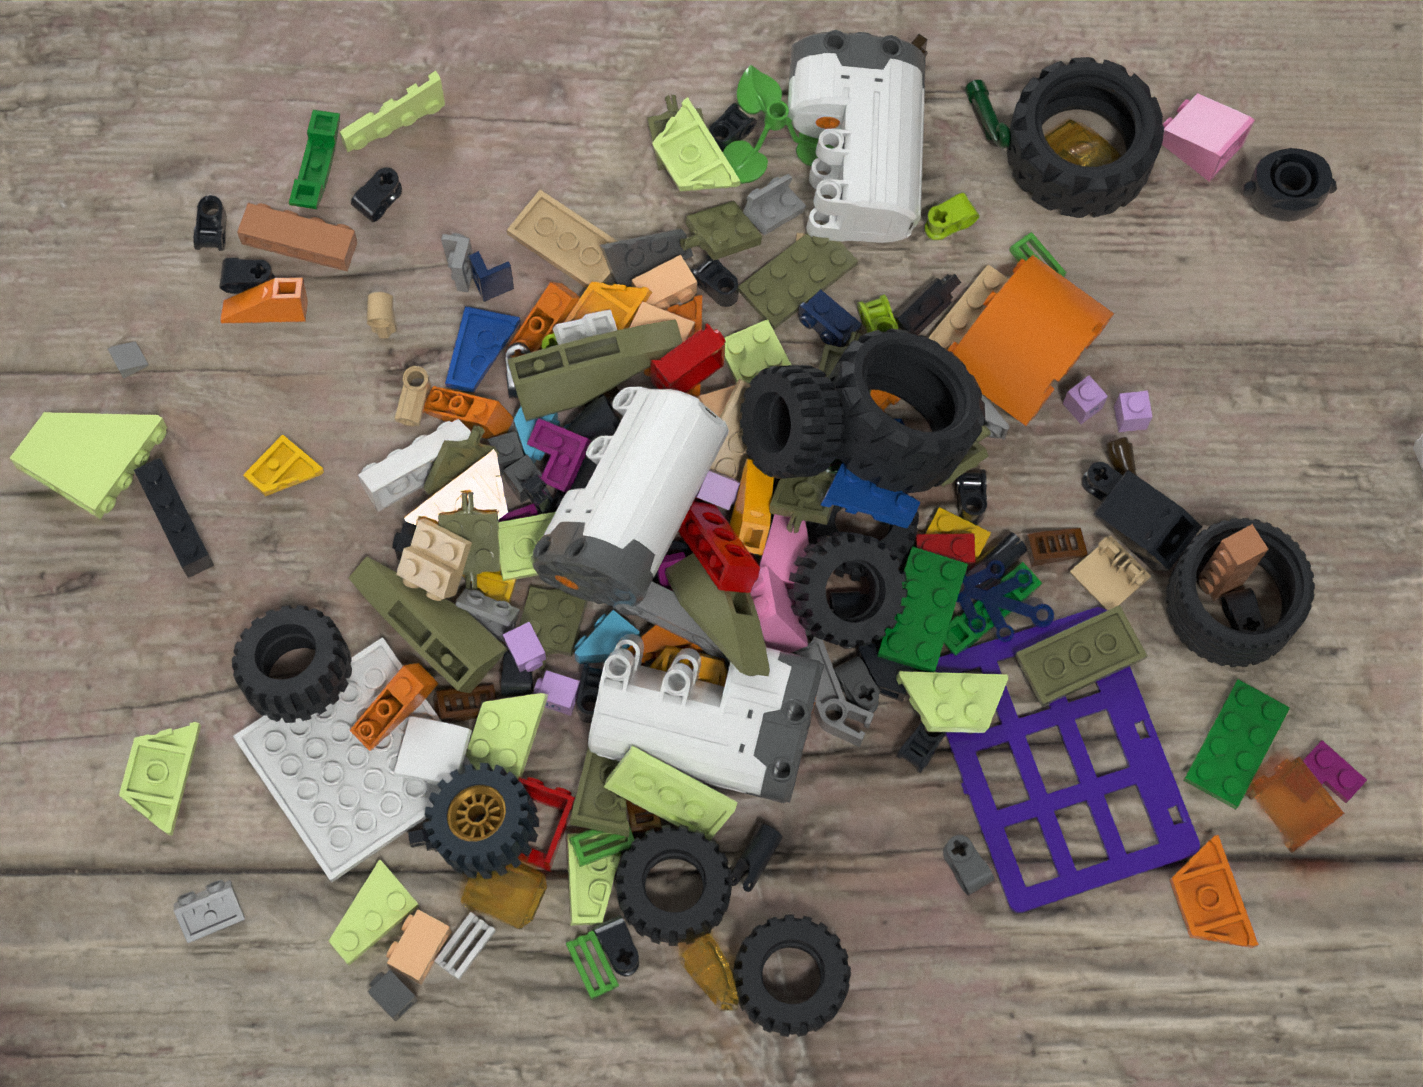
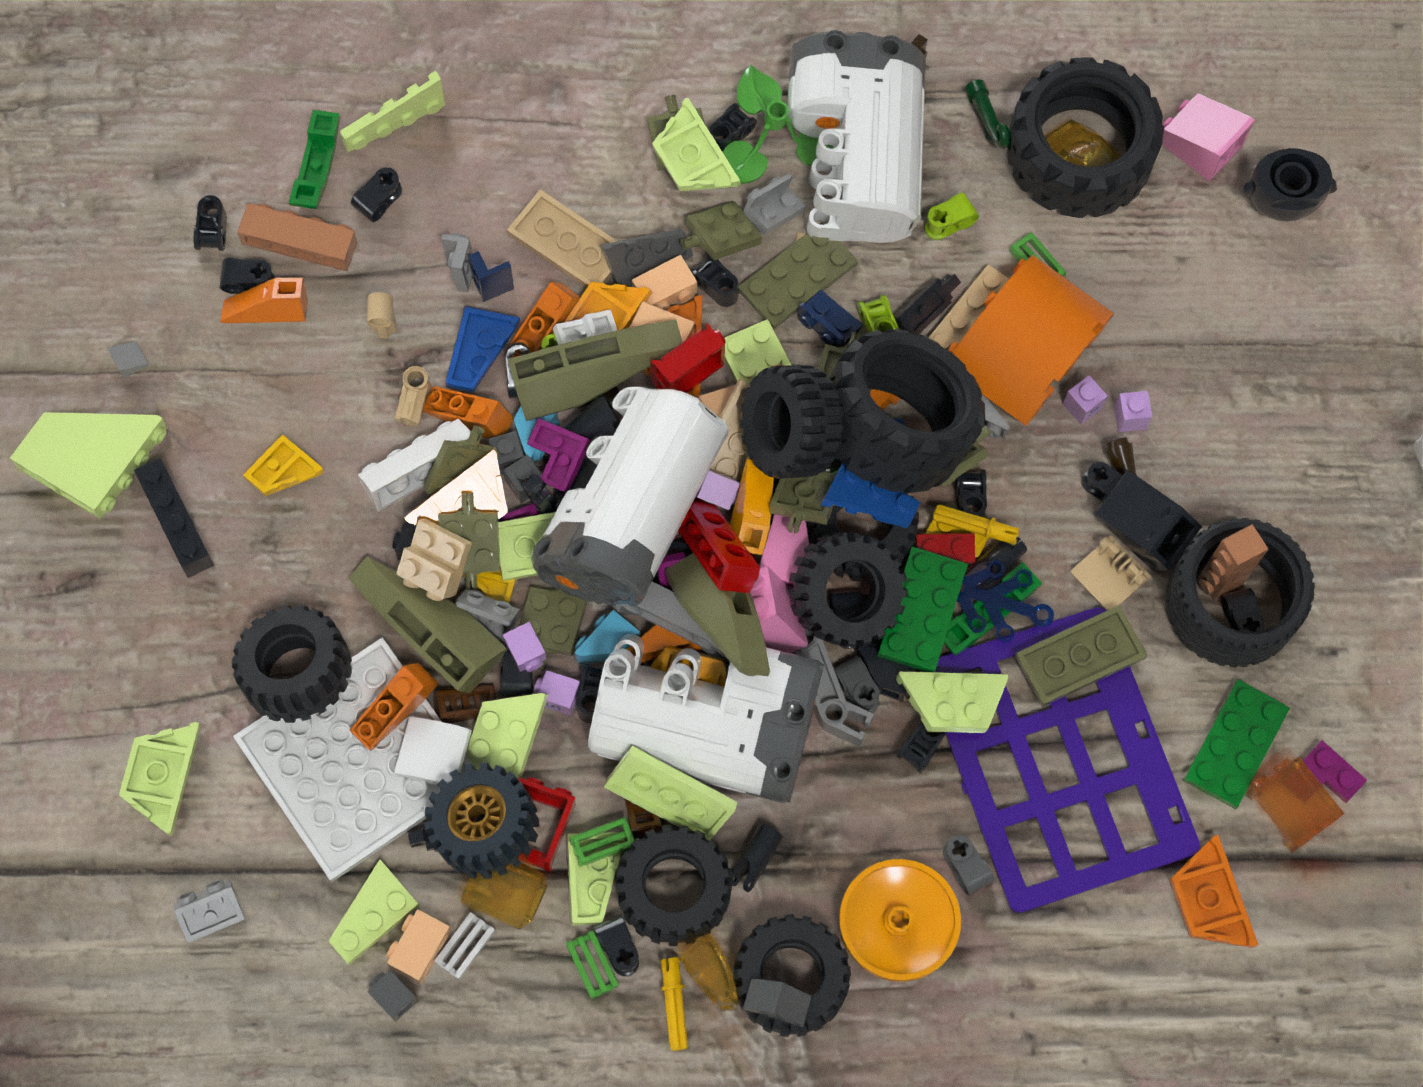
olive wing [570,747,630,837] -> none
reddish brown slope [1025,528,1088,567] -> none
none -> yellow axle [660,957,688,1051]
none -> dark grey slope [743,979,811,1027]
none -> light orange dish [839,859,961,982]
none -> yellow axle [933,505,1020,546]

